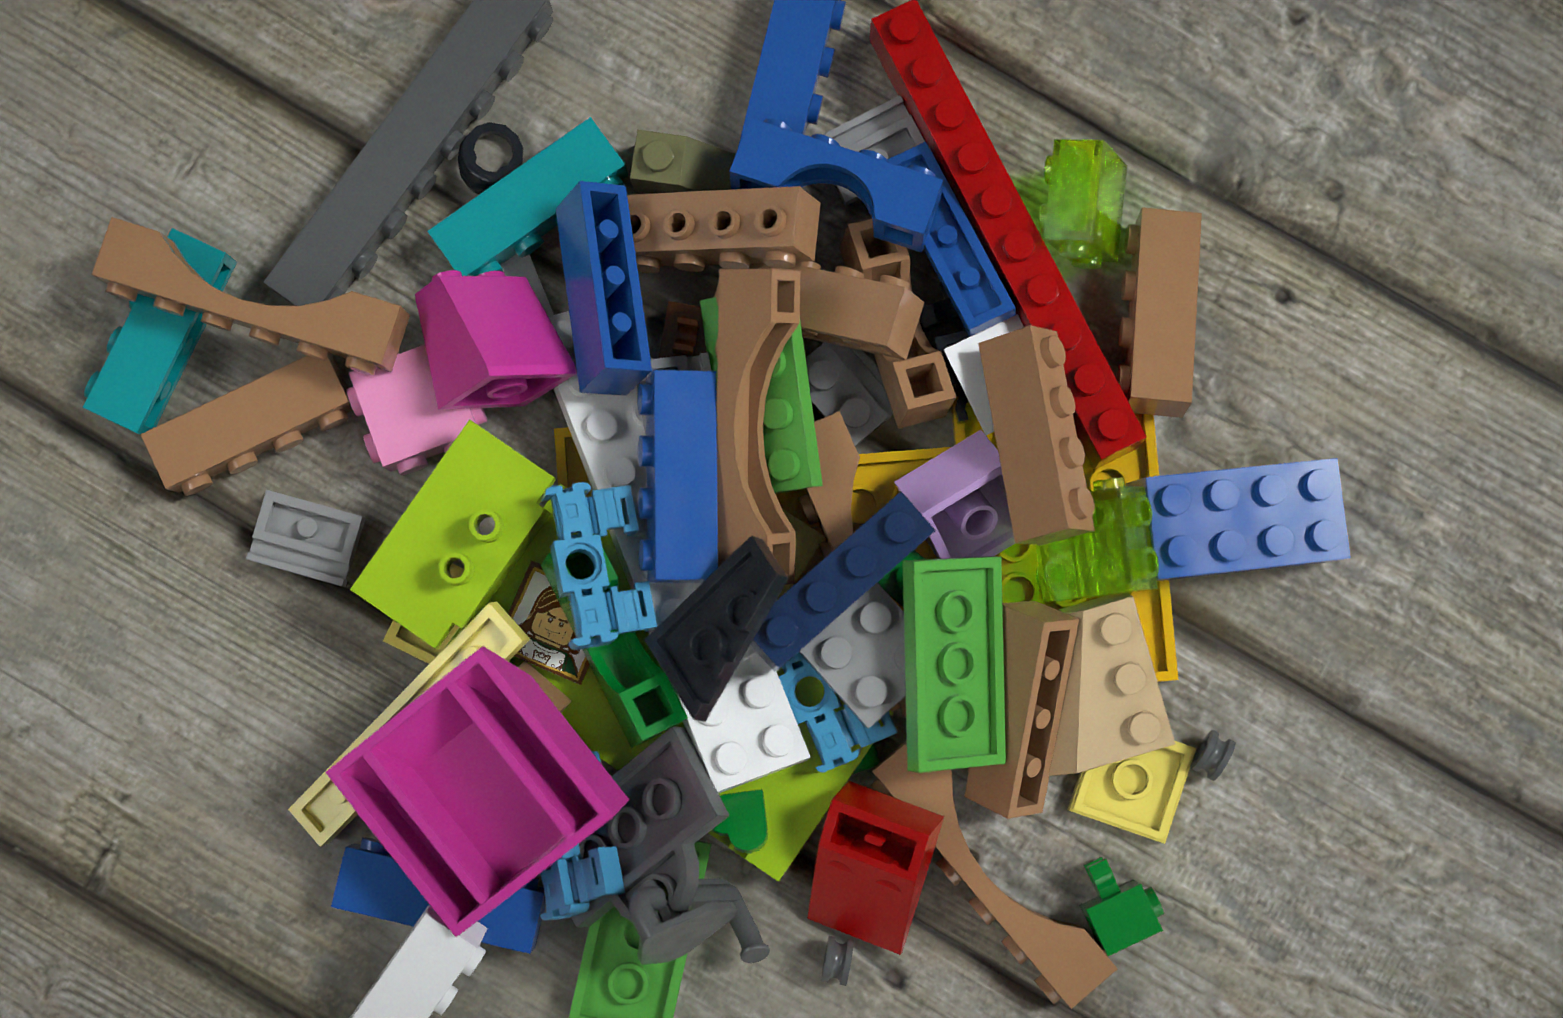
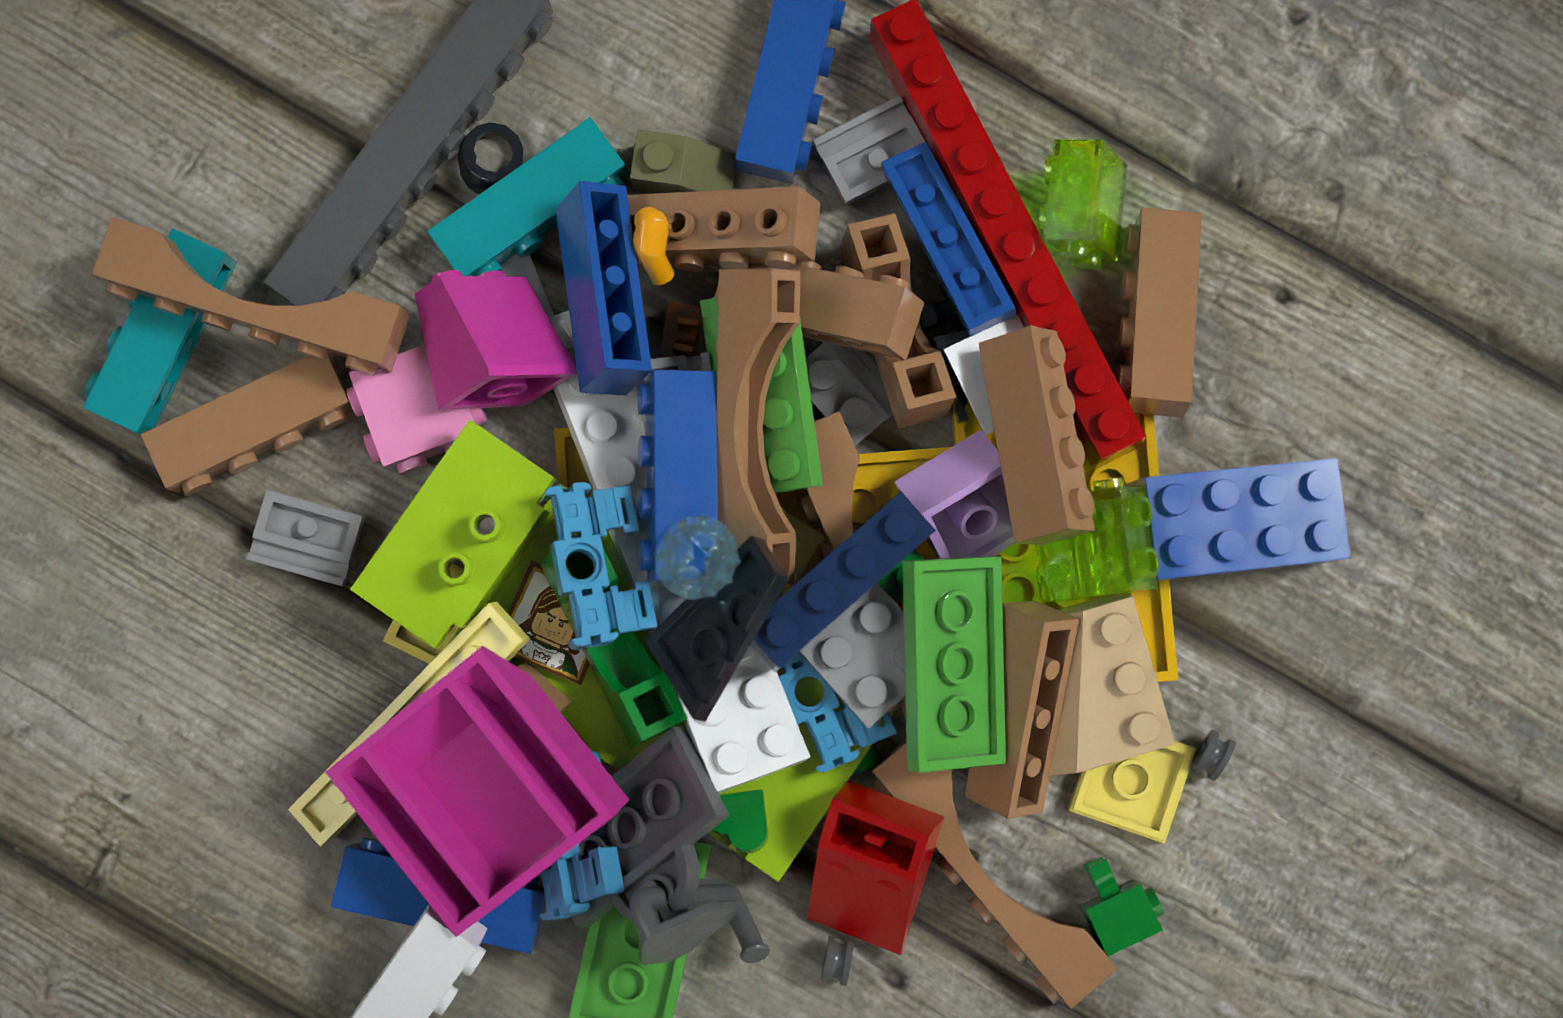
blue arch [729,117,943,253] -> none
none -> light orange arm [633,207,675,285]
none -> clear light blue gear [656,516,741,601]

